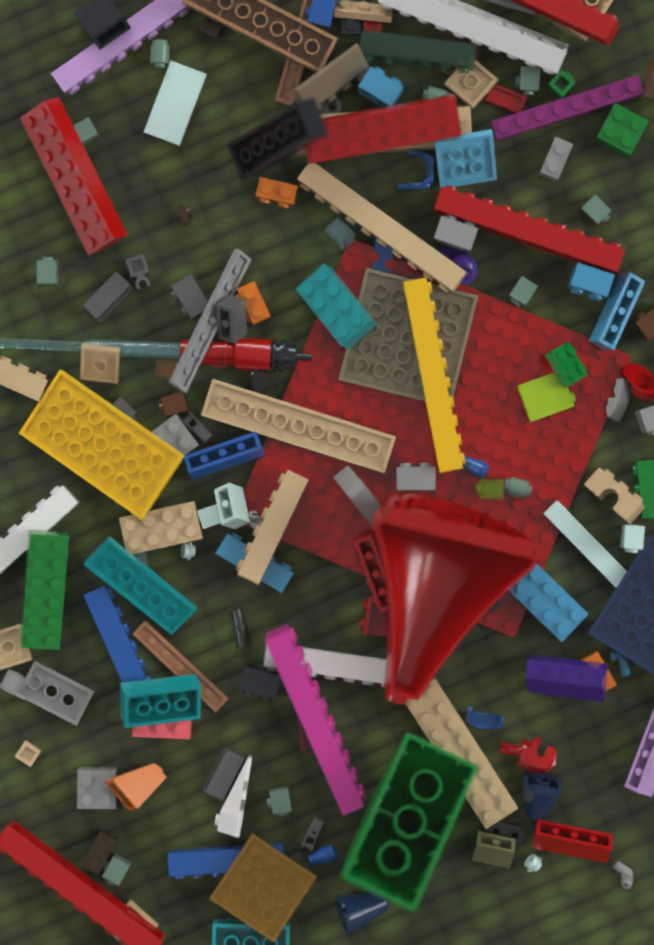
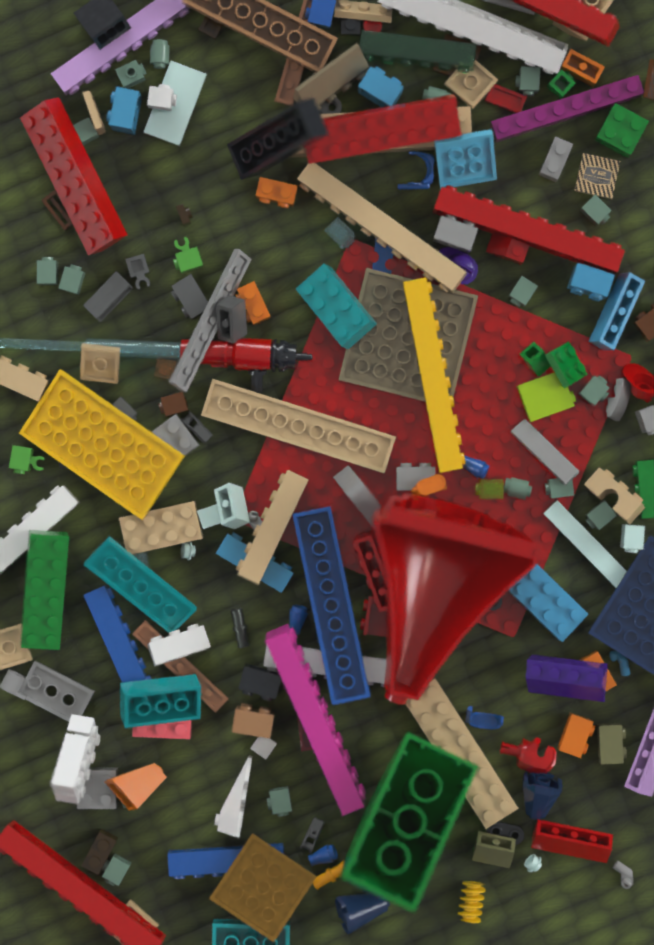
tan plate [15,740,42,767] -> none
blue brick [184,432,265,480] -> none
dark grey piece [203,747,245,801] -> none
none -> bright green brick [9,445,45,474]
none -> reddish brown tile [41,190,73,231]
none -> white piece [51,714,100,804]
none -> sand green brick [59,264,85,295]
none -> tan tile [83,91,106,135]
none -> dark azure brick [107,87,142,135]
none -> sand green brick [115,60,147,89]
none -> white brick [147,84,177,111]
none -> white brick [147,624,211,667]
none -> bright green brick [173,237,204,274]
none -> medium nougat brick [232,703,275,738]
none -> white tile [250,737,277,759]
none -> blue cone [290,605,308,634]
none -> blue brick [293,506,370,705]
none -> light orange pin [313,860,345,890]
none -> orange helmet [411,474,447,496]
none -> yellow piece [457,881,486,923]
none -> red slope [486,234,529,265]
none -> light grey tile [511,419,579,486]
none -> green brick [520,342,551,377]
none -> sand green brick [545,478,574,498]
none -> orange brick [557,712,595,758]
none -> orange brick [560,49,605,87]
none -> tile [574,153,620,199]
none -> sand green brick [578,375,610,406]
none -> sand green brick [585,500,617,530]
none -> olive brick [597,723,627,764]

